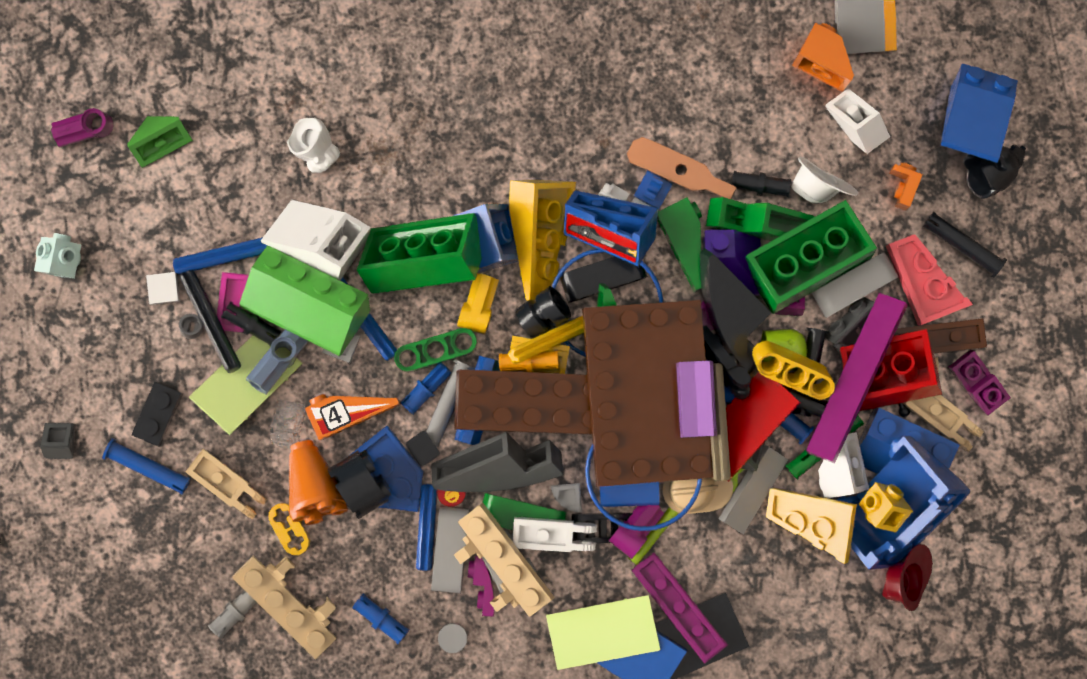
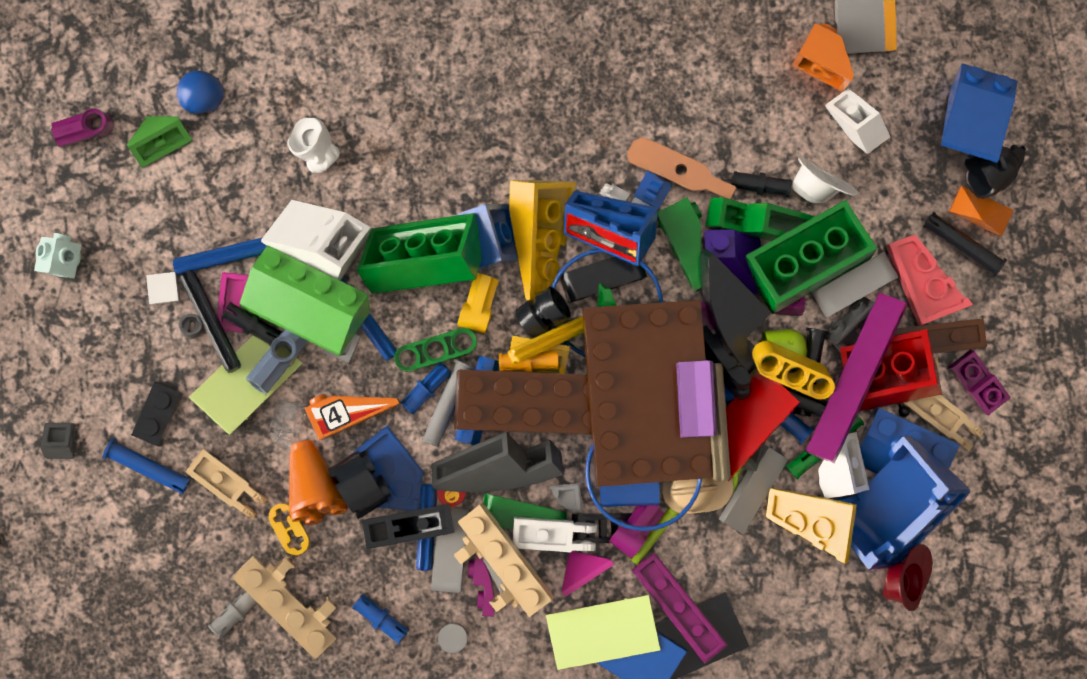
black slope [406,431,440,467] -> none
yellow brick [859,482,913,532] -> none
orange bracket [889,163,923,211] -> none
none -> blue hair [176,70,224,114]
none -> black slope [362,504,455,549]
none -> dark pink slope [561,551,614,597]
none -> orange slope [949,186,1014,236]

